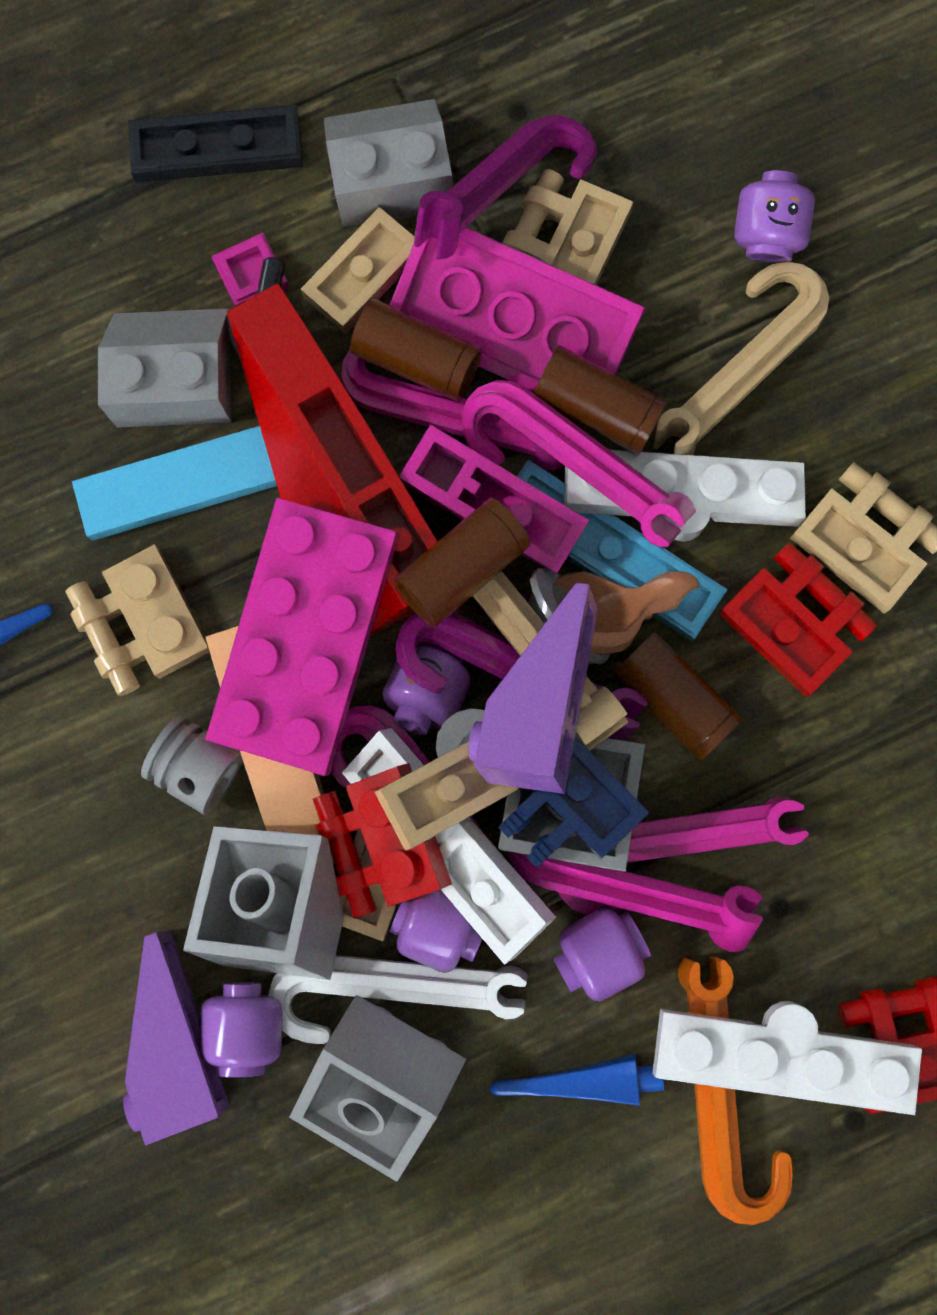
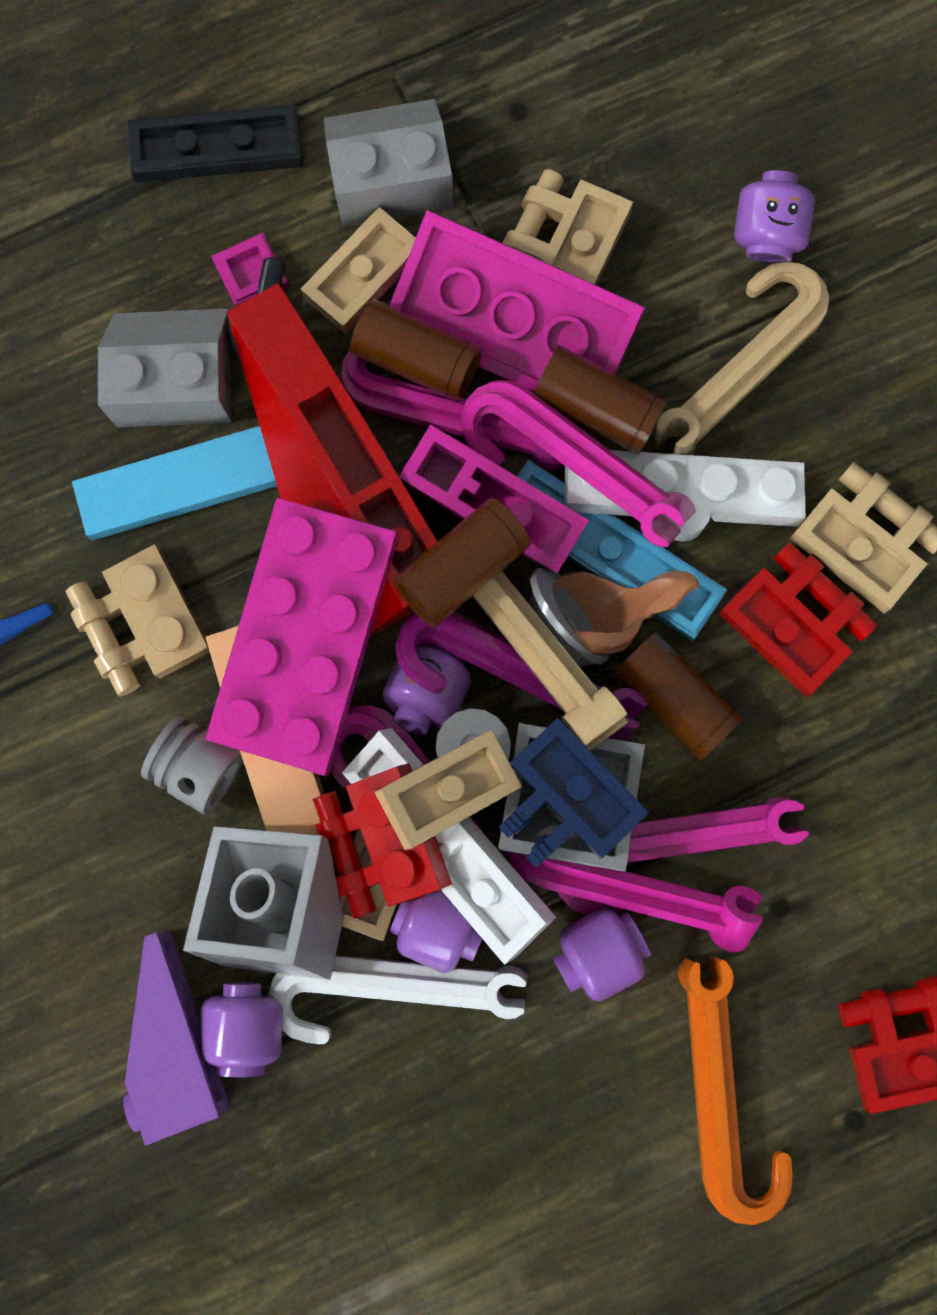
light grey slope [289,995,466,1182] -> none
magenta piece [414,115,597,260] -> none
medium lavender slope [469,583,598,794] -> none
blue piece [490,1054,664,1106] -> none
white hinge [652,1001,922,1115] -> none

